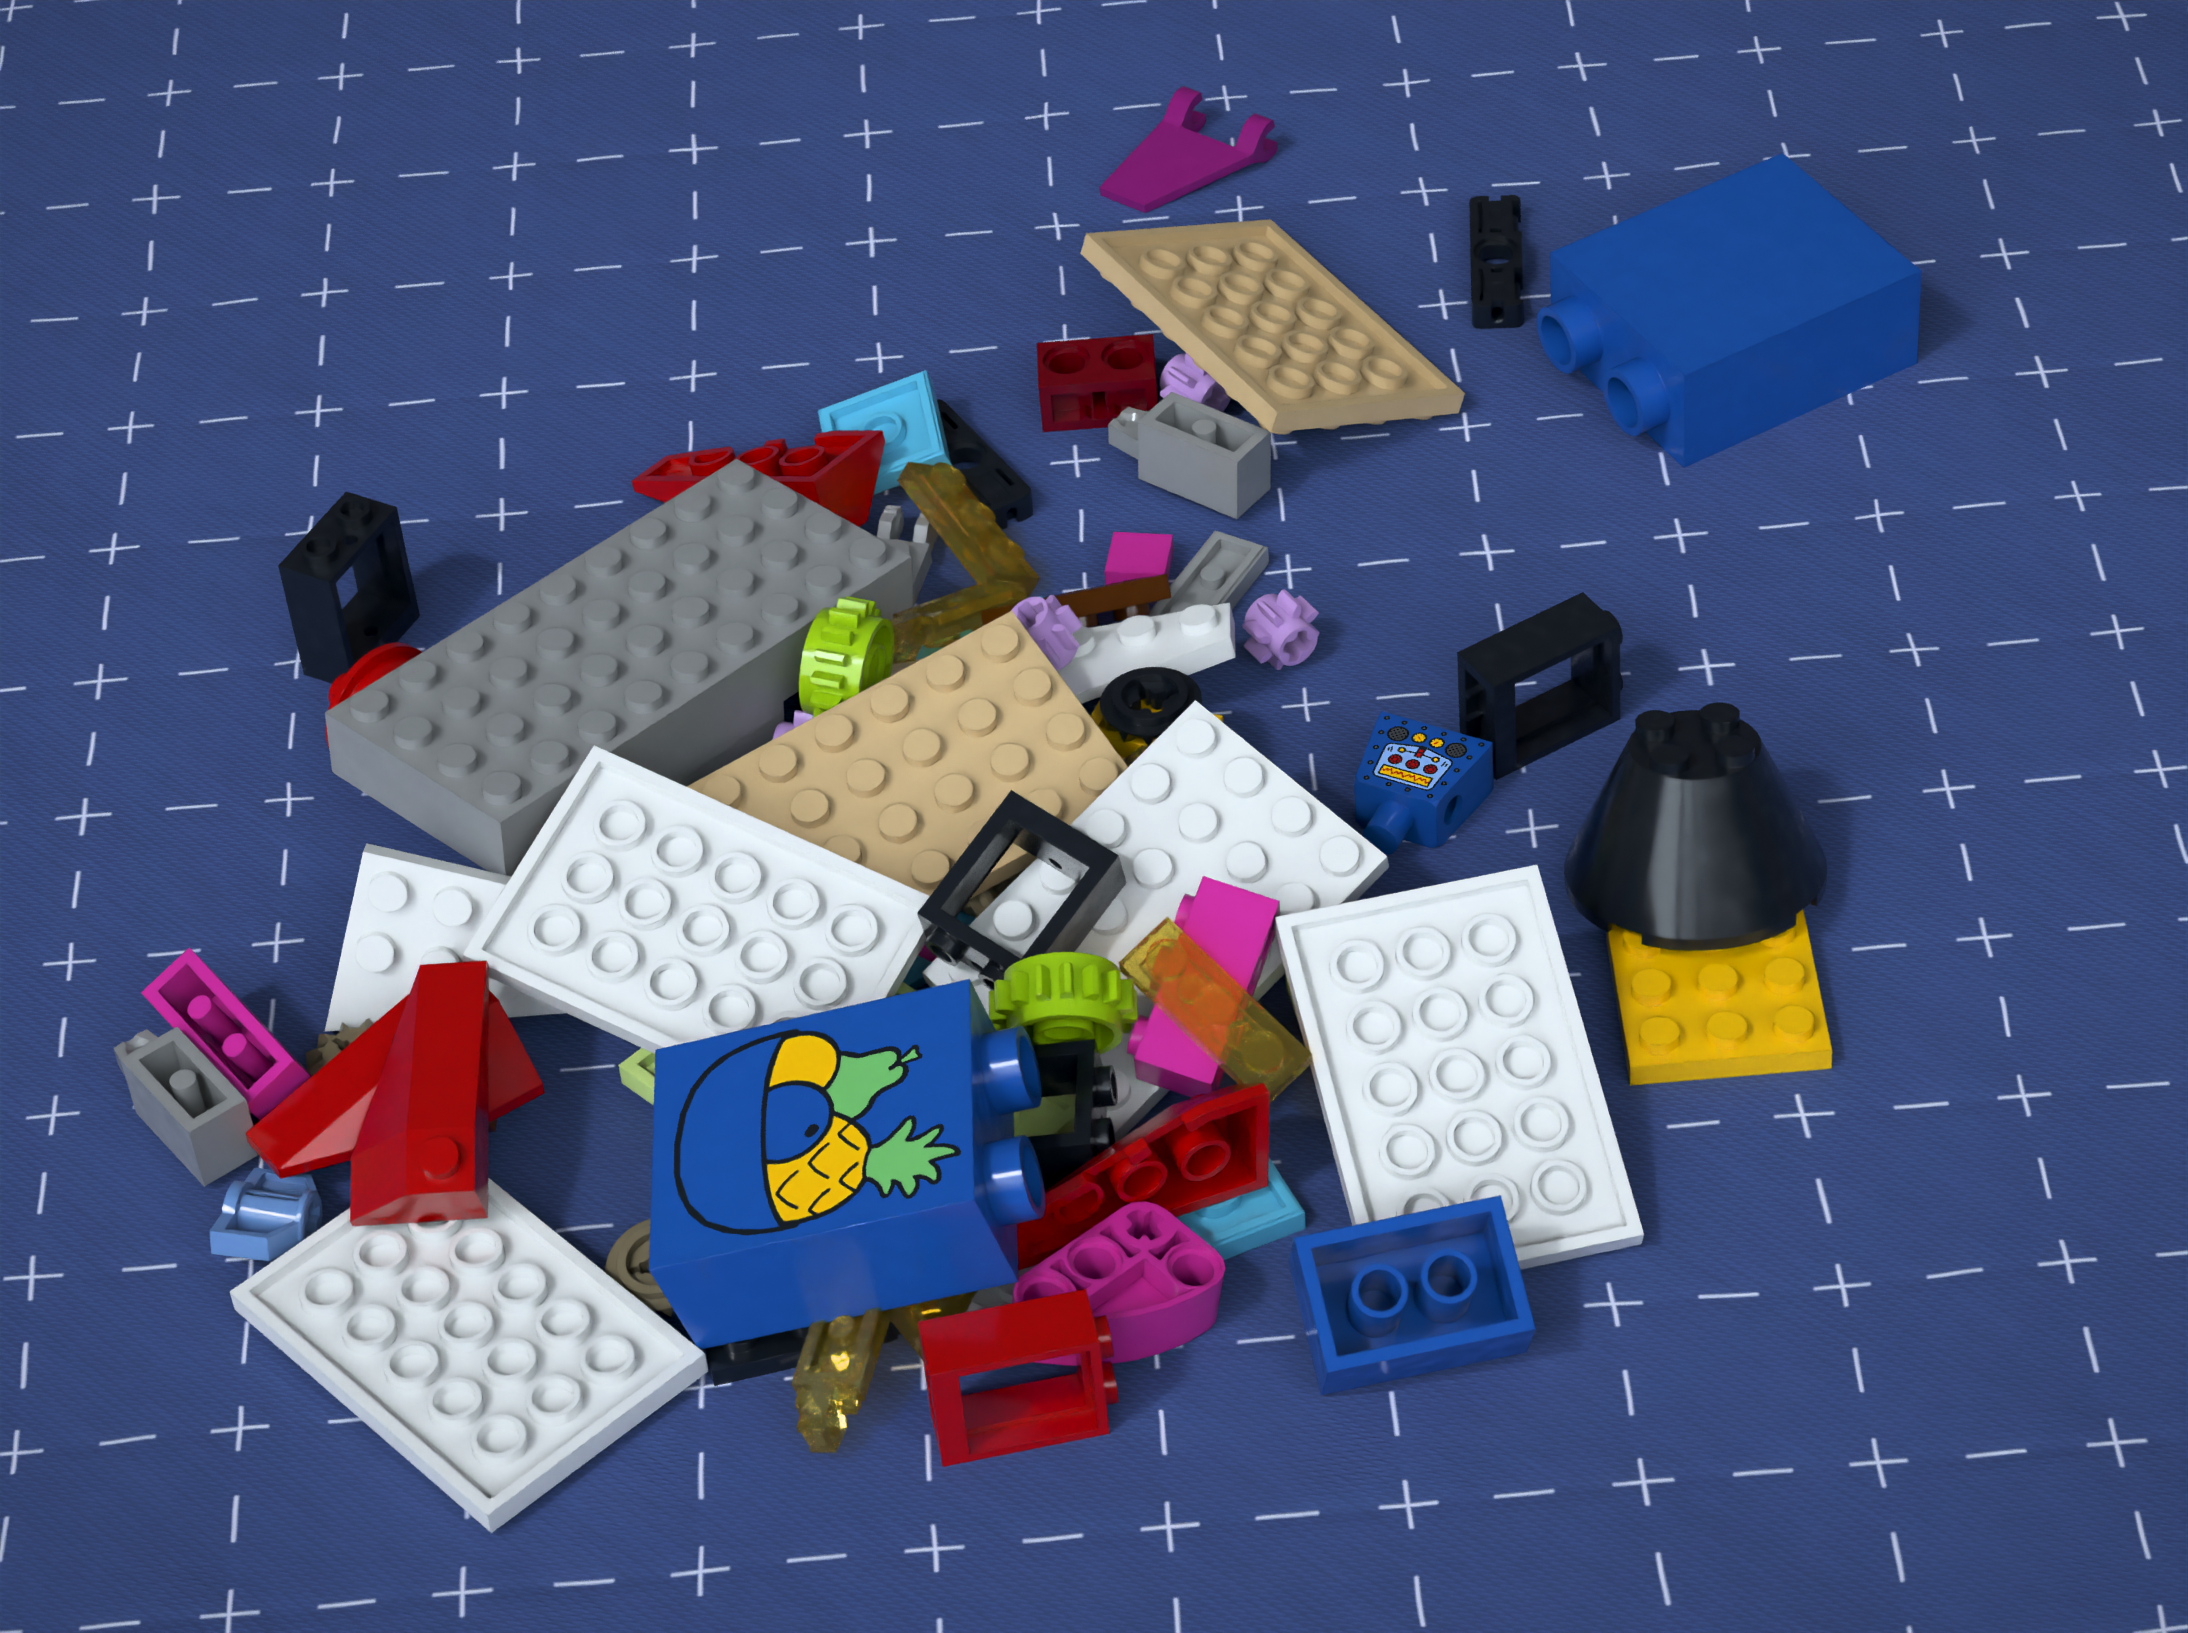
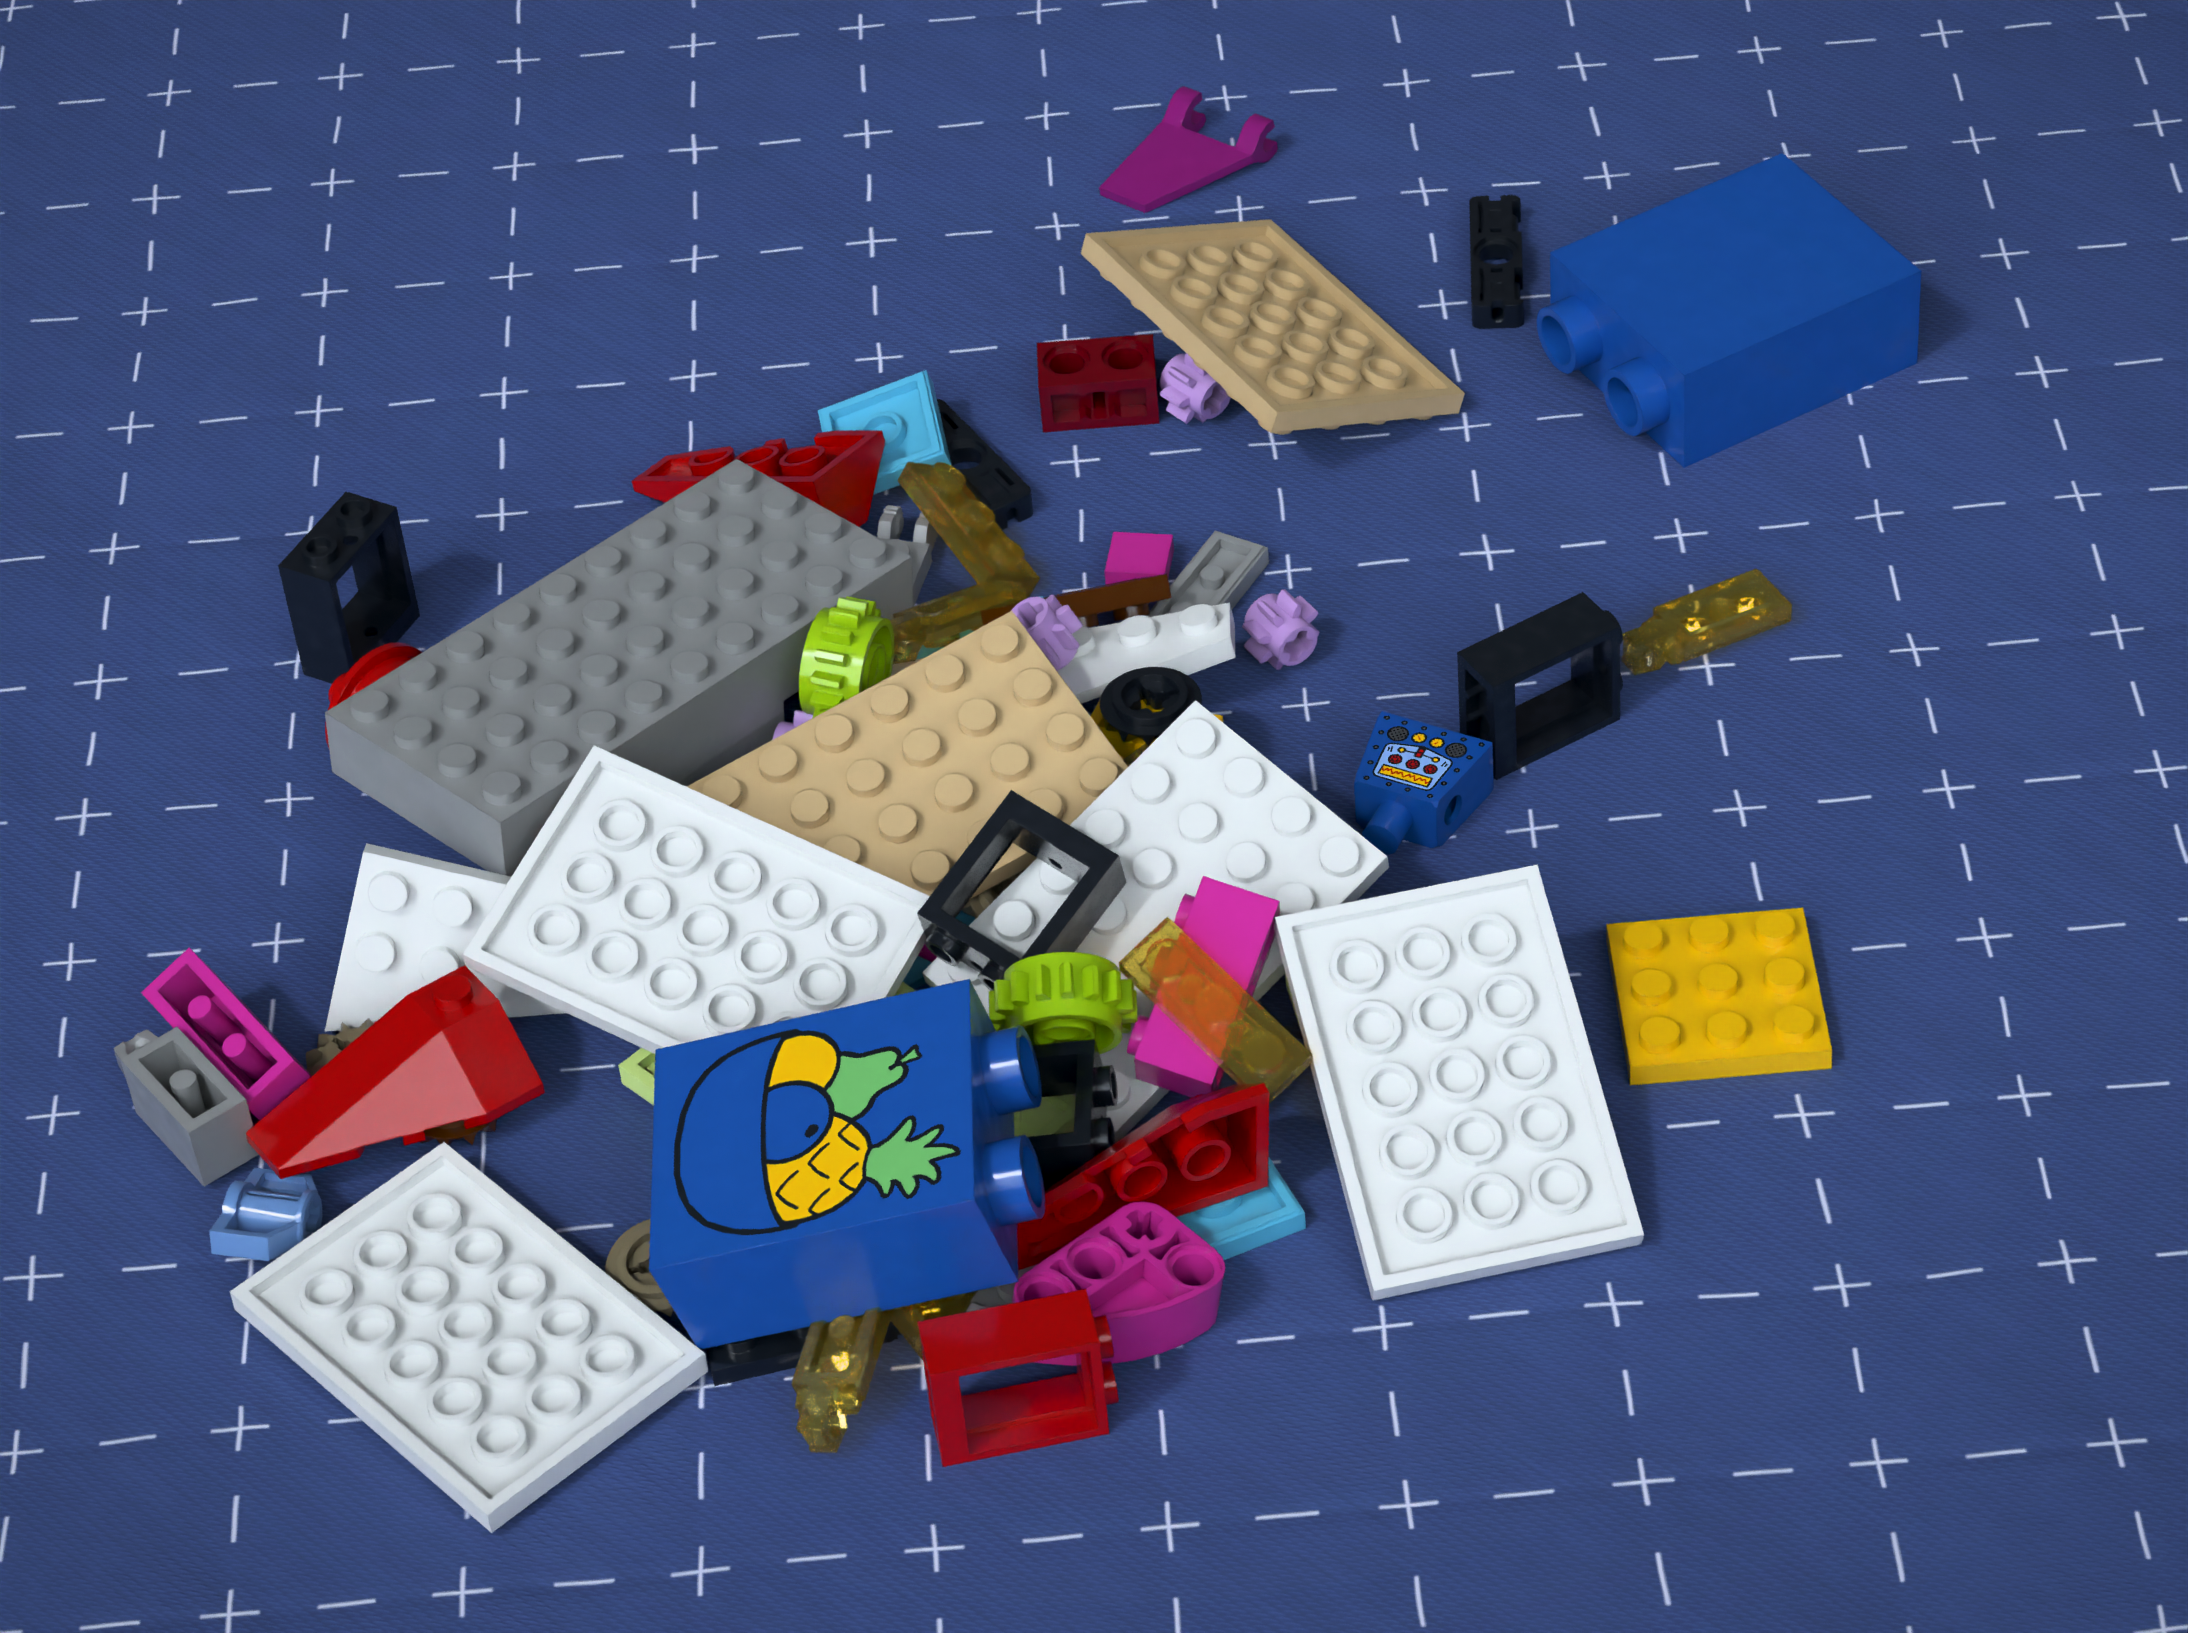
red wedge [350,960,489,1226] -> none
light grey hinge [1108,392,1271,519] -> none
blue brick [1288,1195,1536,1395] -> none
black cone [1564,702,1827,951] -> none
none -> clear yellow hinge [1621,569,1792,675]

